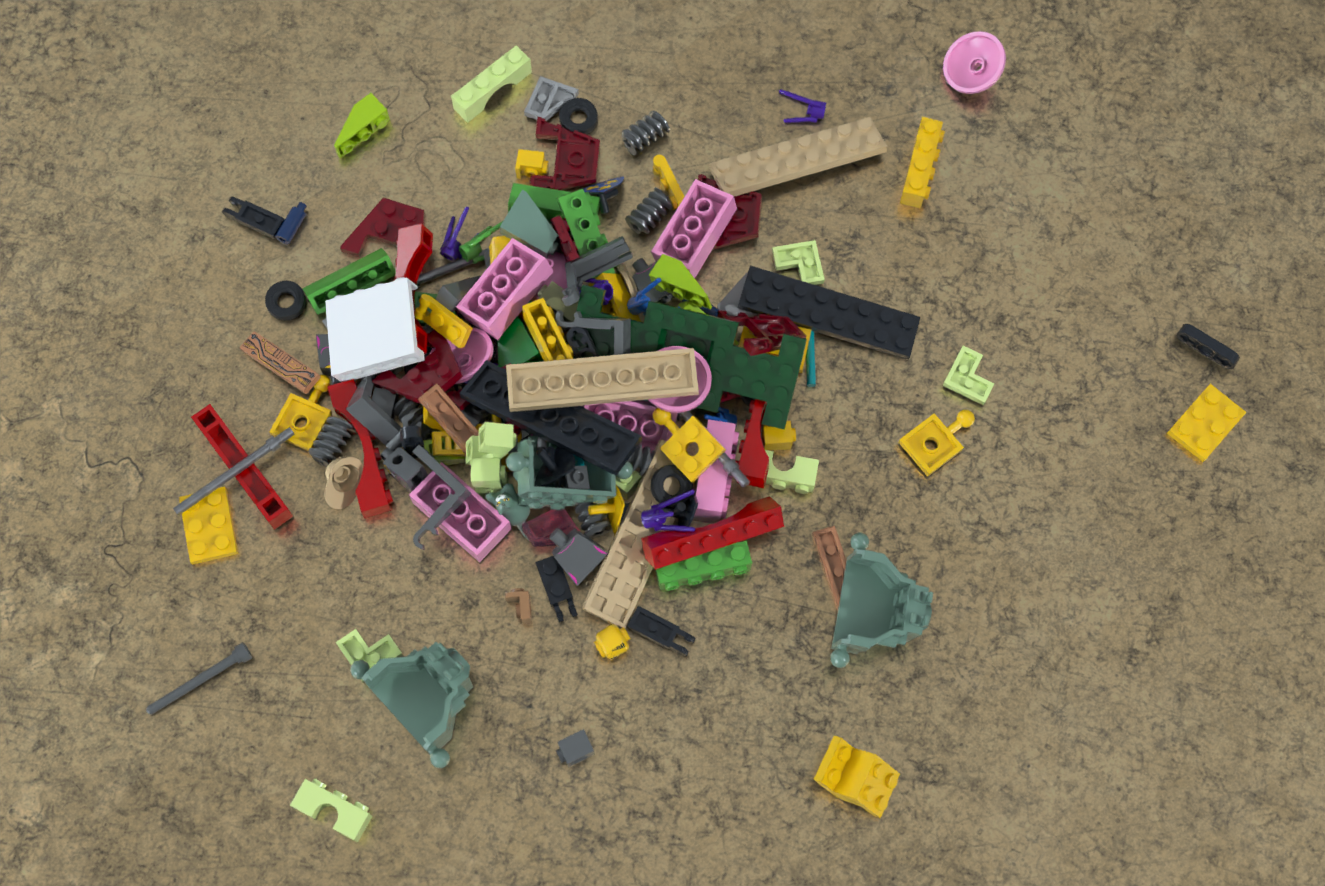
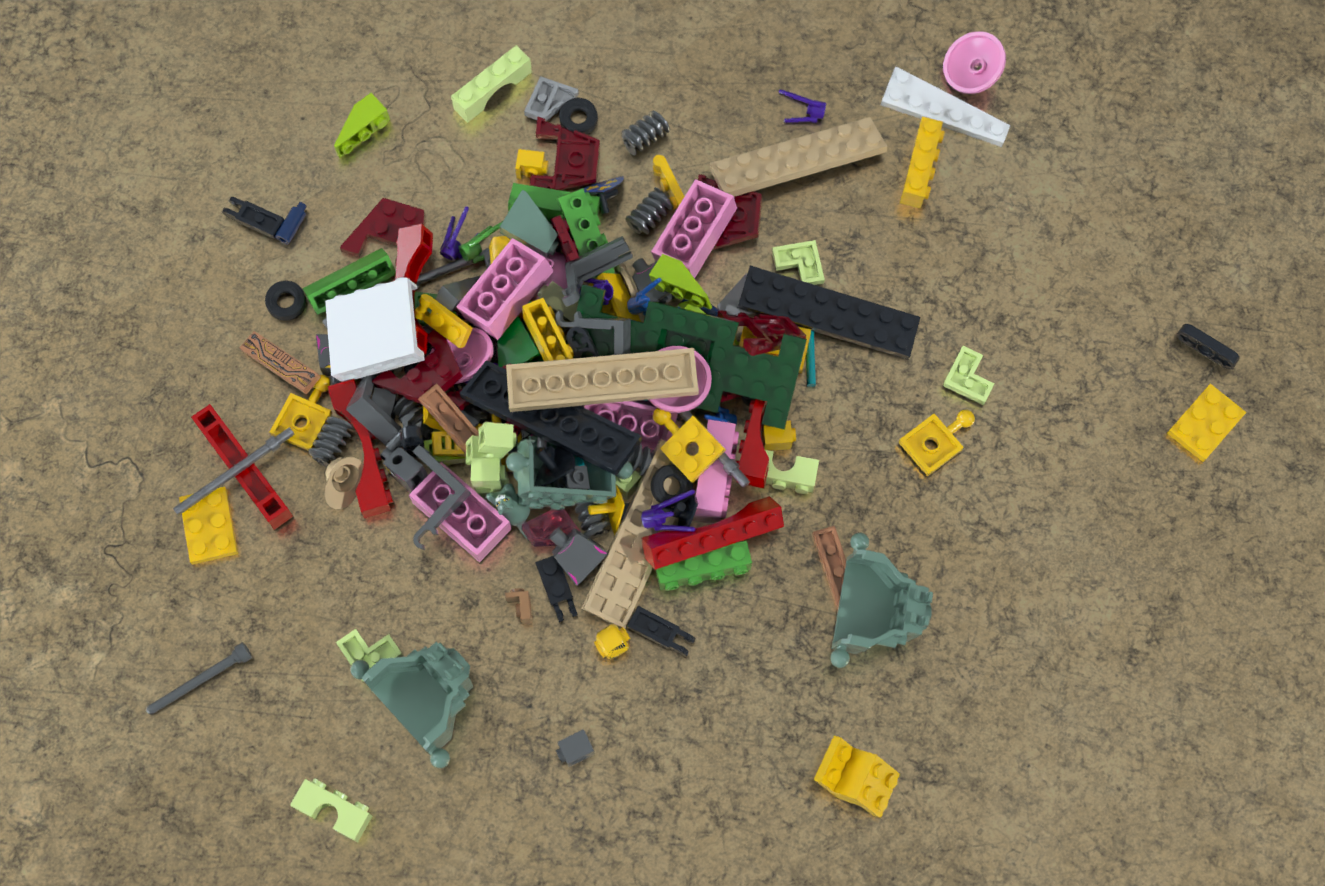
none -> white wing [881,67,1010,147]

